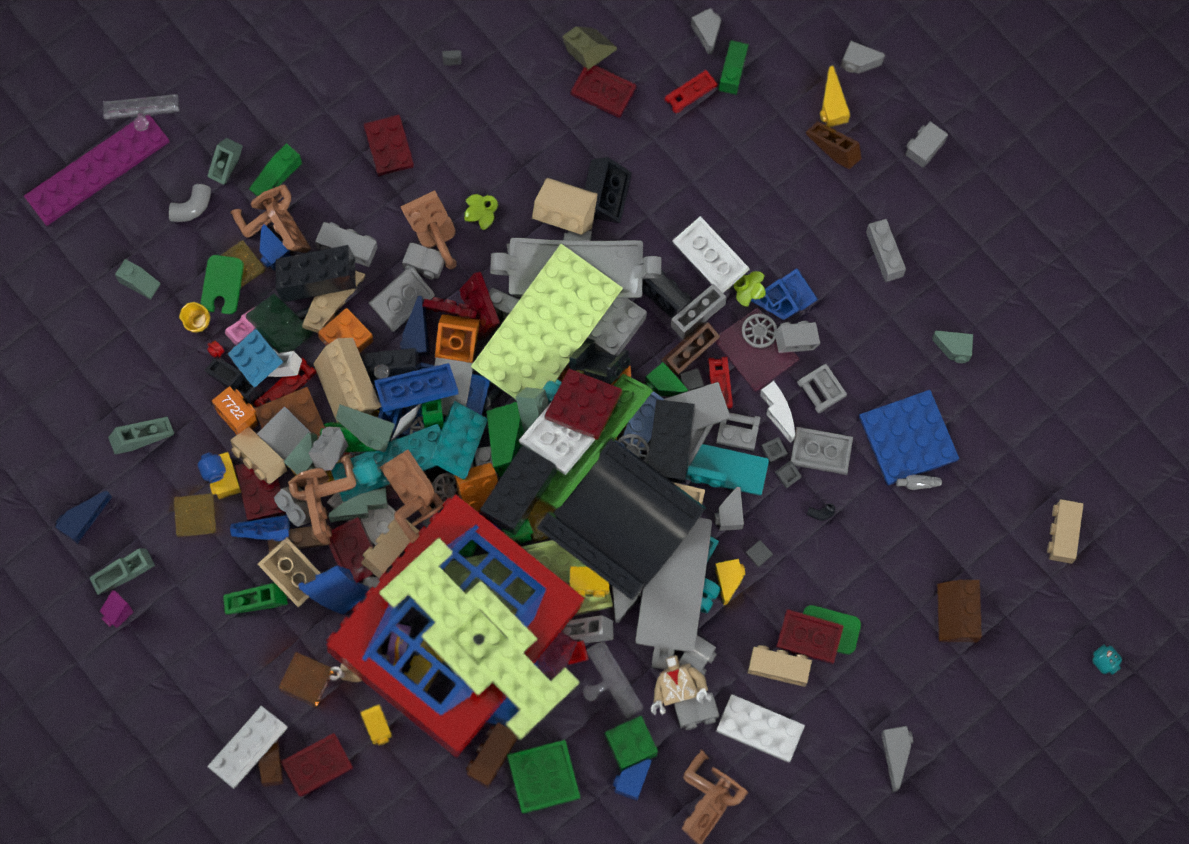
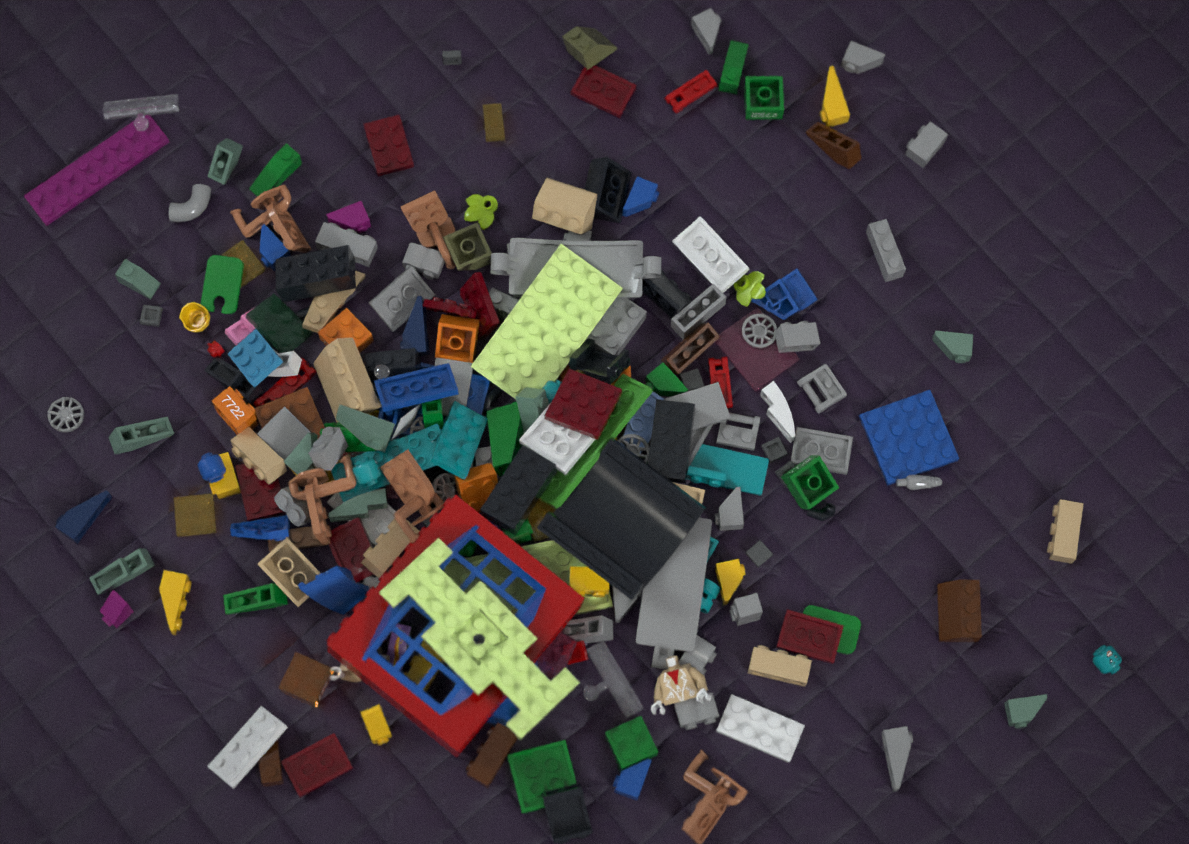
none -> light grey wheel [47,397,84,432]
none -> dark grey tile [140,304,163,327]
none -> yellow slope [159,570,191,635]
none -> magenta slope [326,201,371,233]
none -> olive slope [443,222,492,271]
none -> clear yellow plate [483,103,505,142]
none -> black panel [541,783,593,844]
none -> blue slope [623,177,660,217]
none -> light grey brick [730,593,763,626]
none -> green brick [744,76,784,119]
none -> green brick [781,455,839,509]
none -> sand green slope [1004,694,1047,729]

